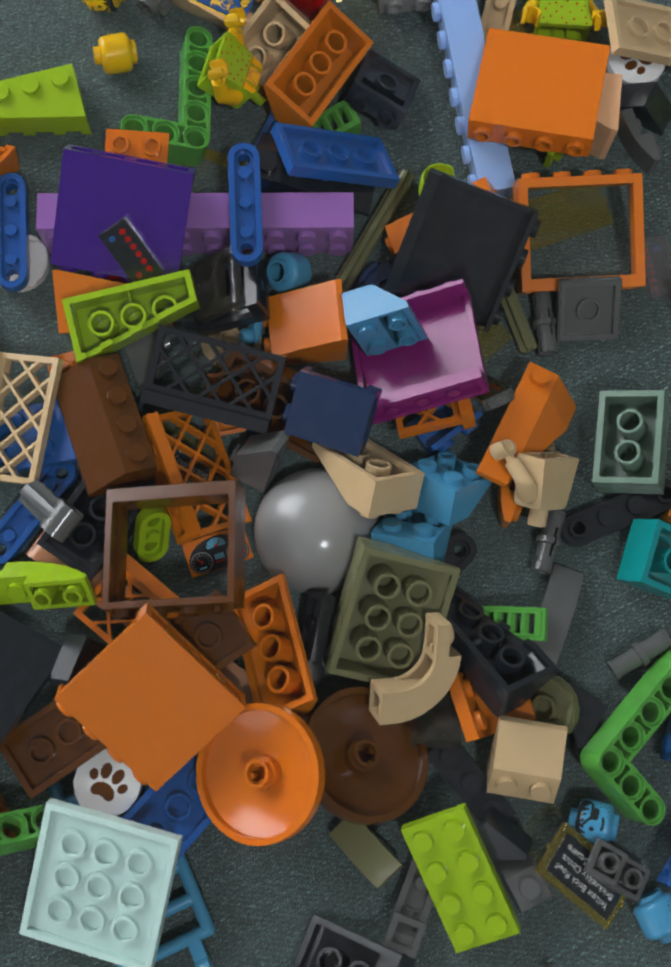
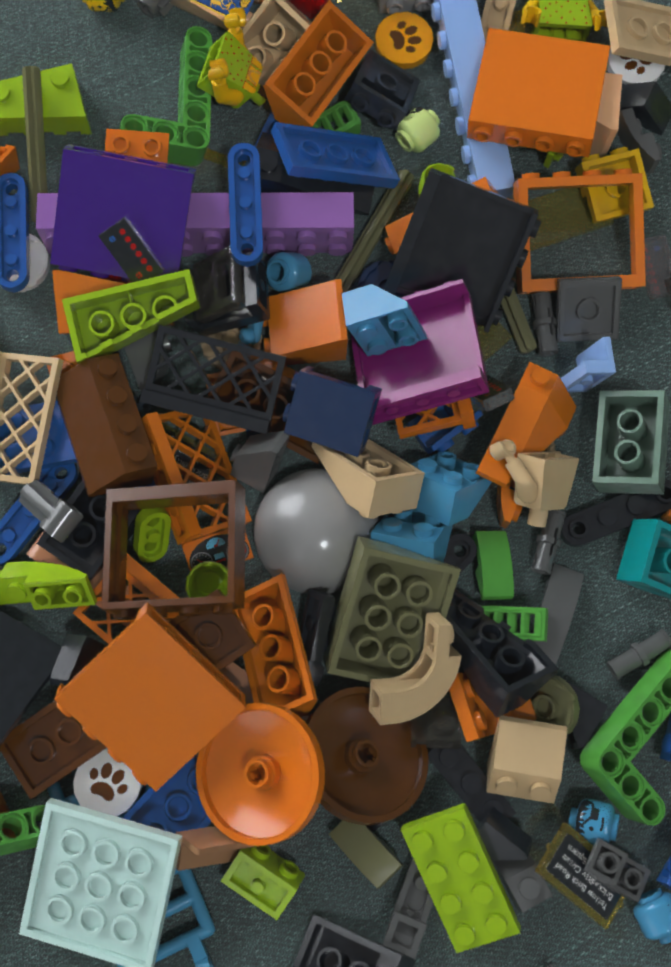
yellow head [93,32,138,75] -> none
none -> olive axle [22,66,48,223]
none -> medium nougat panel [176,826,254,871]
none -> lime hair [185,561,228,598]
none -> lime bracket [221,845,305,920]
none -> light orange tile [375,12,434,69]
none -> yellowish green head [395,107,440,153]
none -> bright green slope [472,531,514,600]
none -> light blue panel [561,337,616,392]
none -> yellow plate [575,147,654,224]

